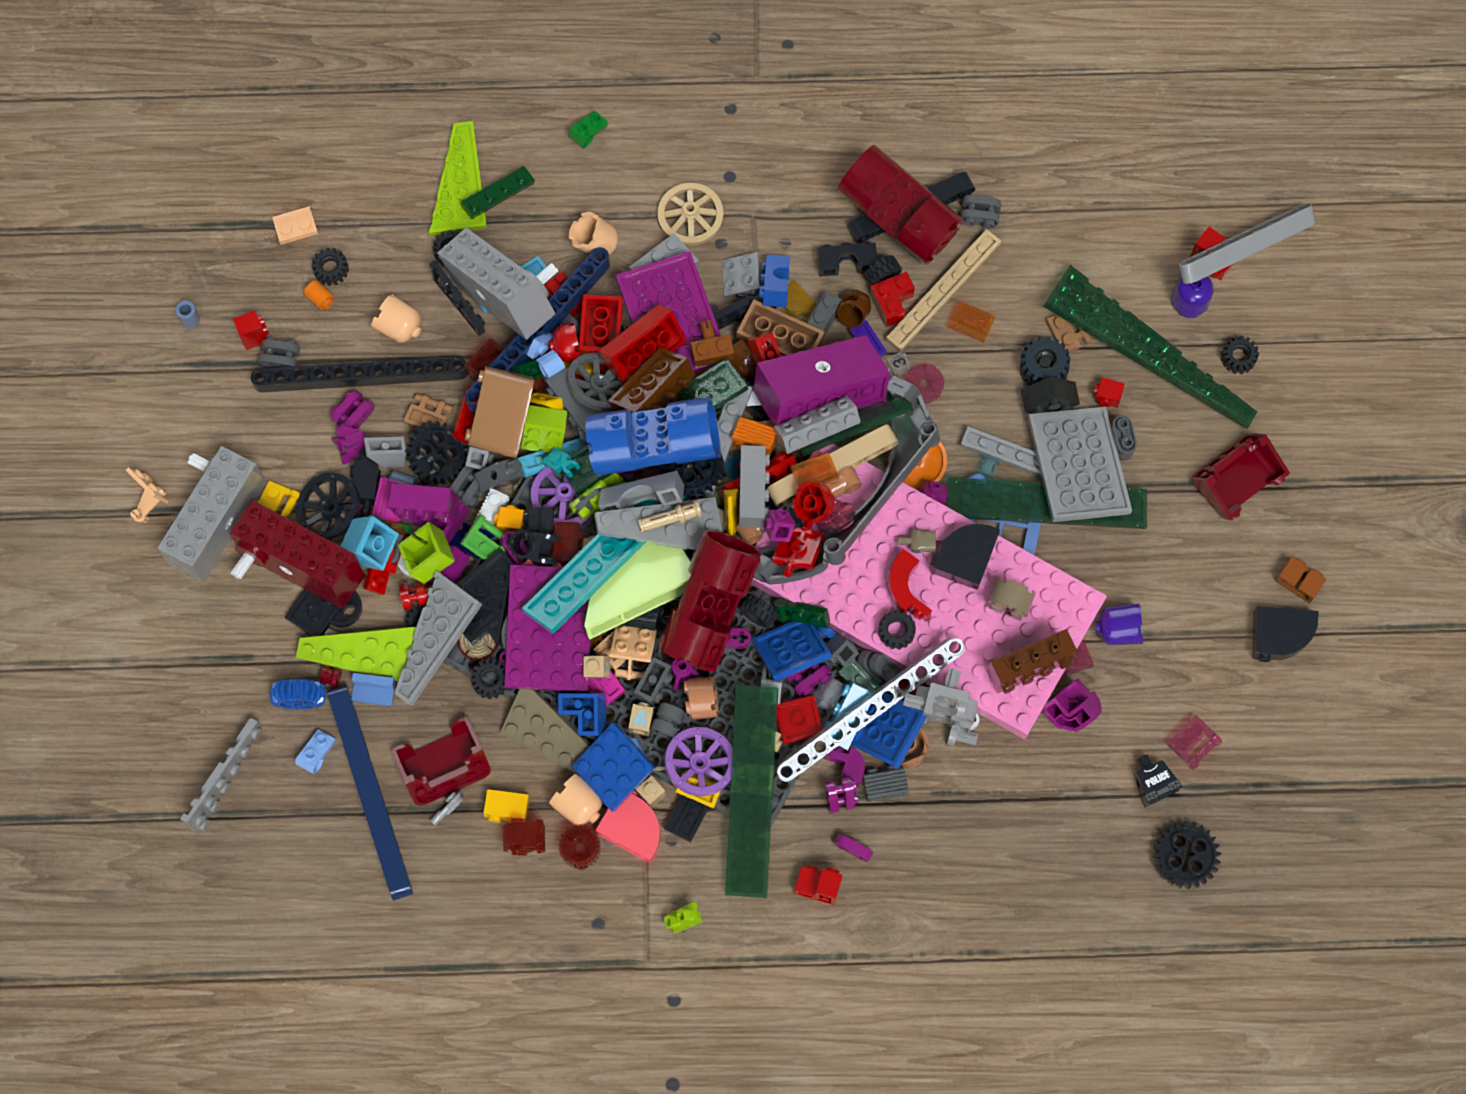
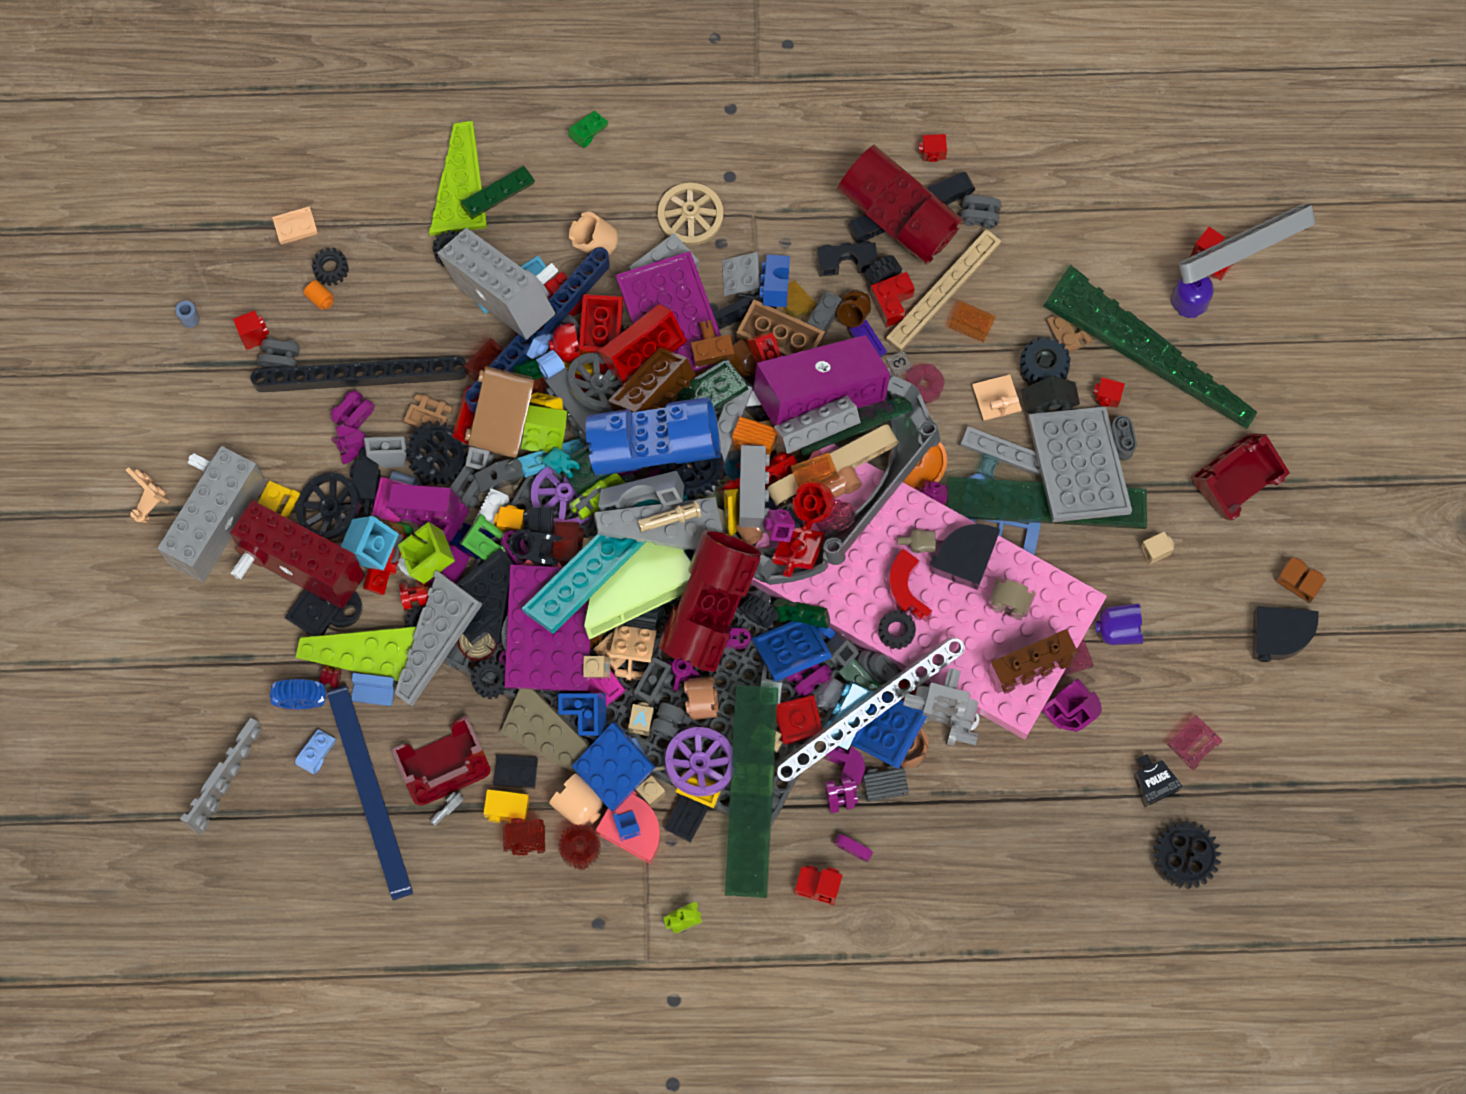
light nougat cylinder [371,294,422,343] -> none
black wing [429,260,485,336] -> none
black tyre [1221,336,1259,374] -> none
none -> black plate [494,755,538,789]
none -> blue panel [613,811,641,841]
none -> red brick [918,134,947,162]
none -> light nougat plate [972,375,1022,421]
none -> tan brick [1140,532,1174,565]

